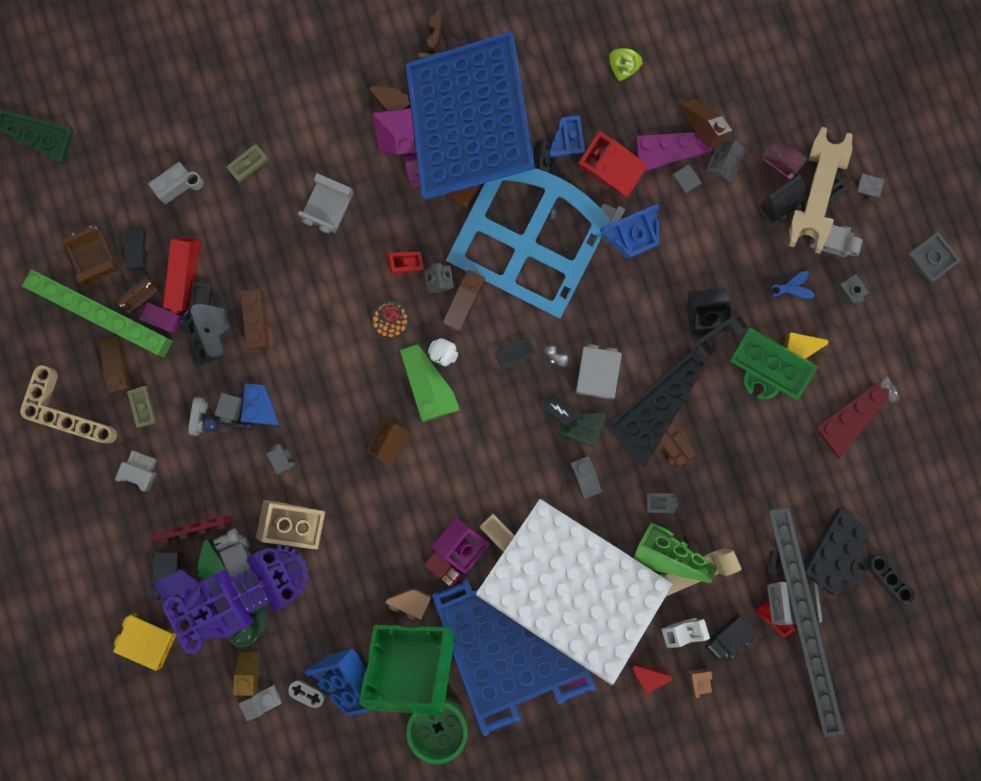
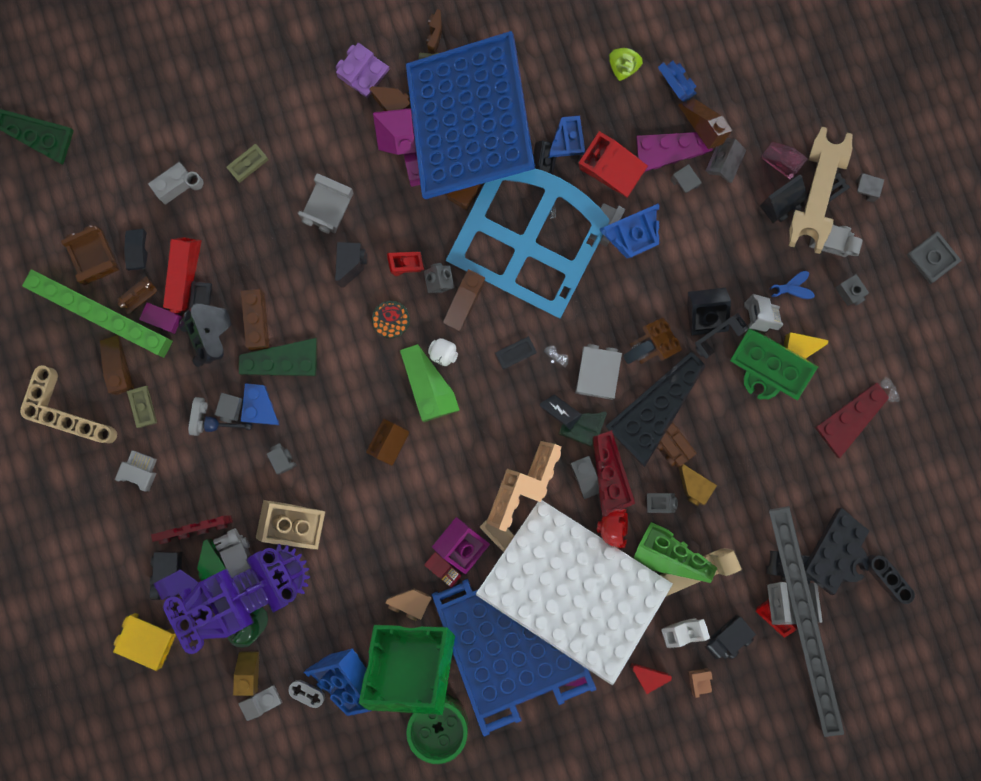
none -> dark green wing [239,338,318,376]
none -> black slope [335,242,368,288]
none -> medium lavender plate [336,43,390,99]
none -> light nougat bracket [486,441,561,532]
none -> dark red wing [593,430,635,517]
none -> red cylinder [597,509,628,548]
none -> reddish brown plate [623,317,682,364]
none -> blue plate [658,61,697,102]
none -> pearl gold slope [679,465,717,506]
none -> light grey piece [744,294,783,332]

